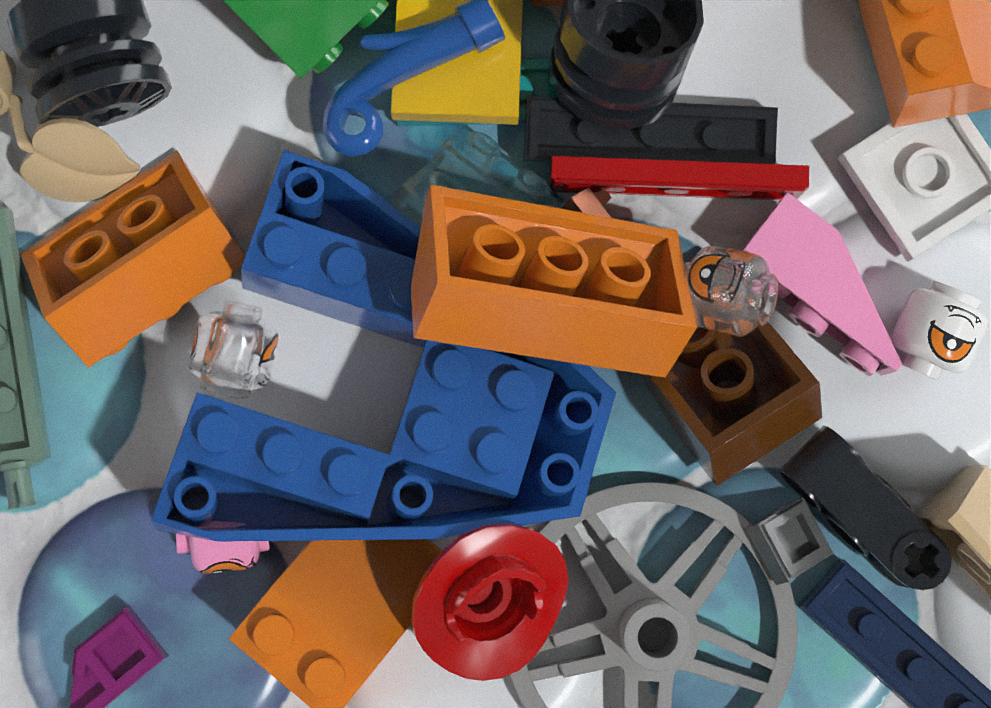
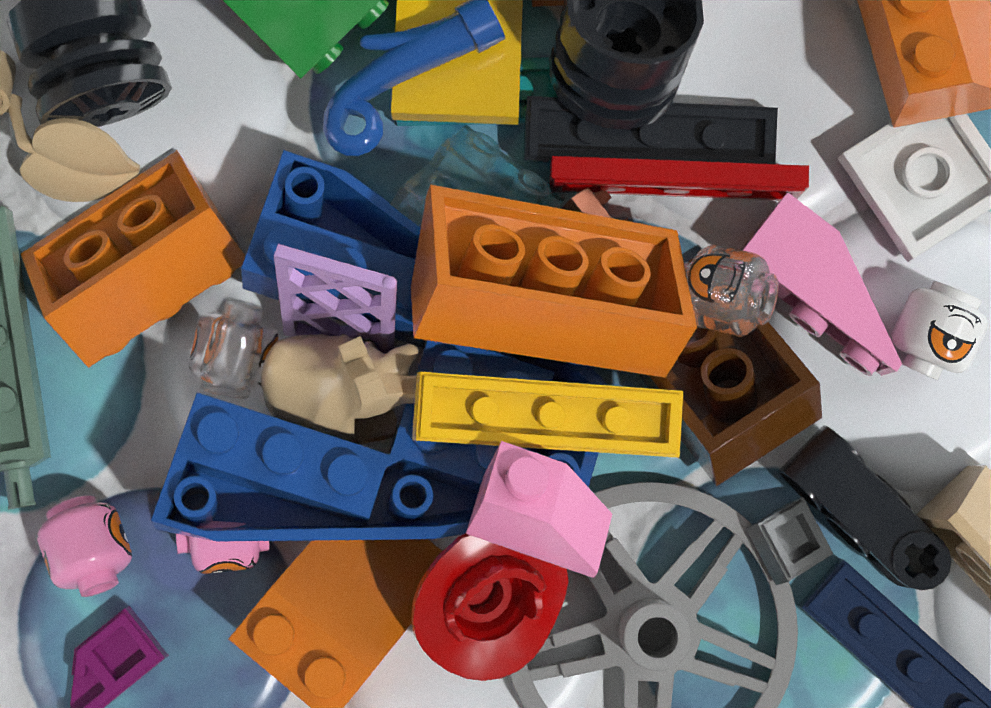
none -> bright pink head [37,496,132,597]
none -> tan piece [261,334,418,444]
none -> lavender window [274,244,397,354]
none -> yellow tile [412,372,683,458]
none -> bright pink slope [466,441,612,578]

